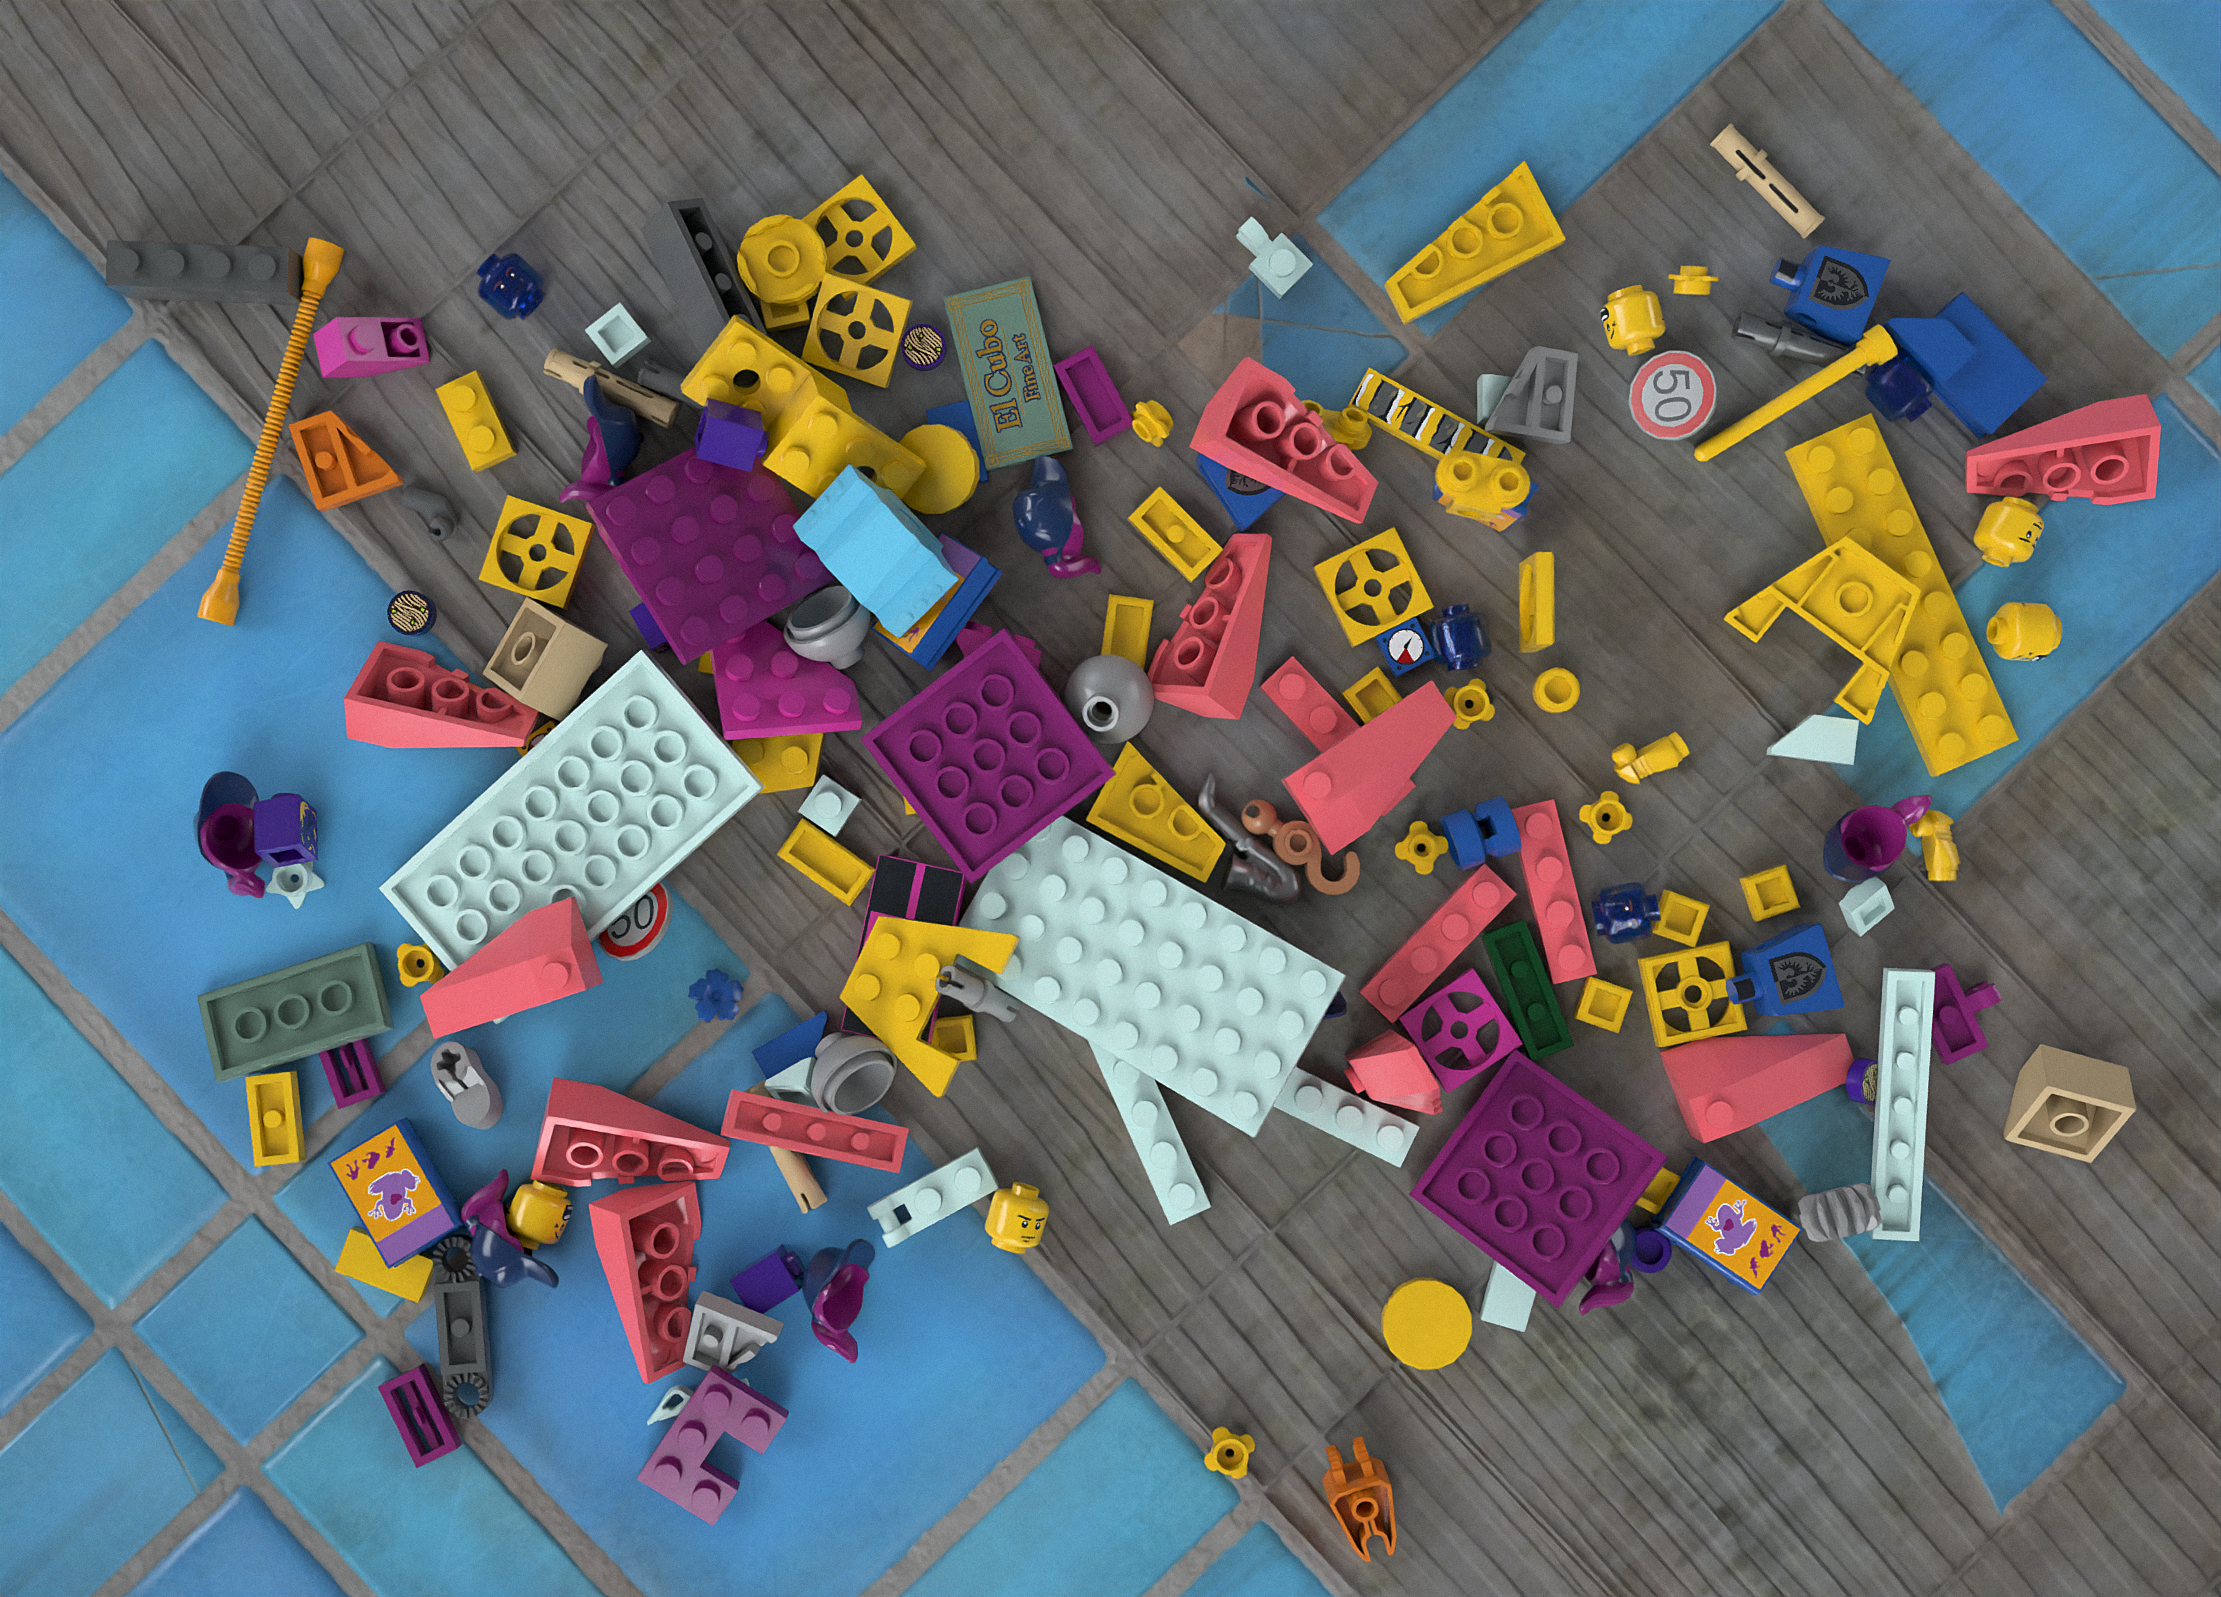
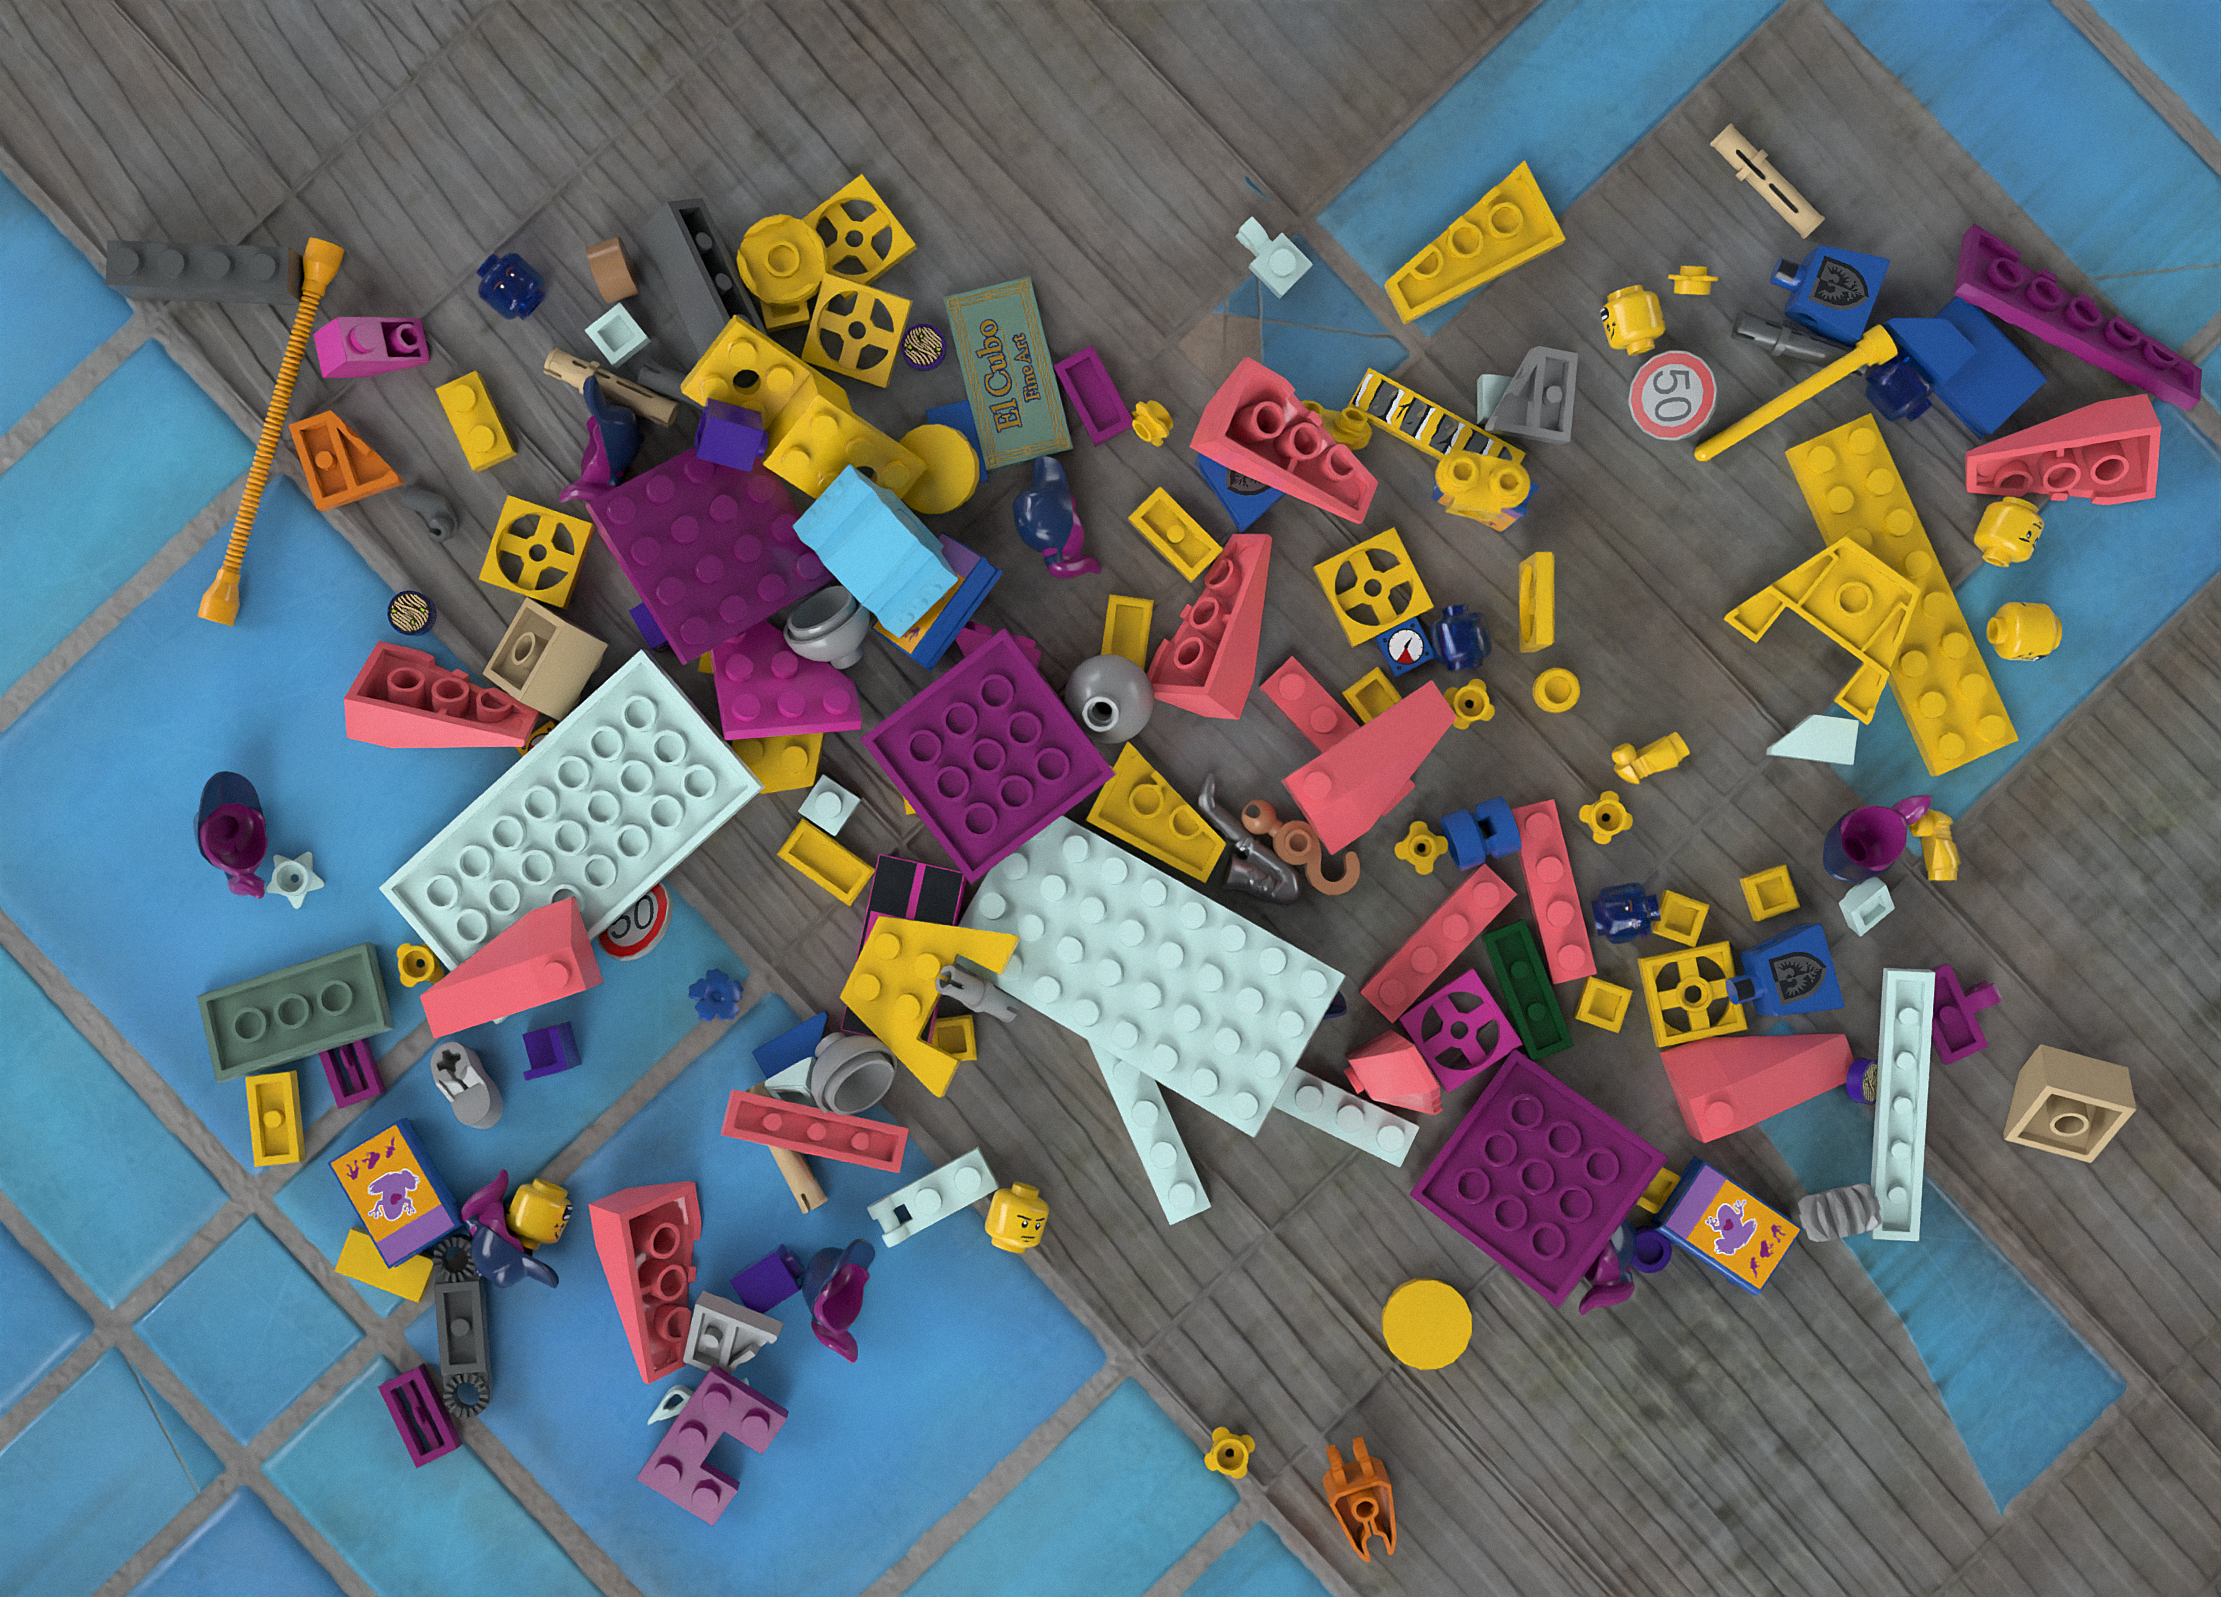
dark purple brick [254,793,318,868] -> none
coral wedge [530,1077,731,1187] -> none
light aqua tile [1479,1260,1536,1332] -> none
none -> dark purple panel [522,1021,581,1081]
none -> medium nougat piece [586,236,641,304]
none -> magenta wing [1954,224,2202,412]

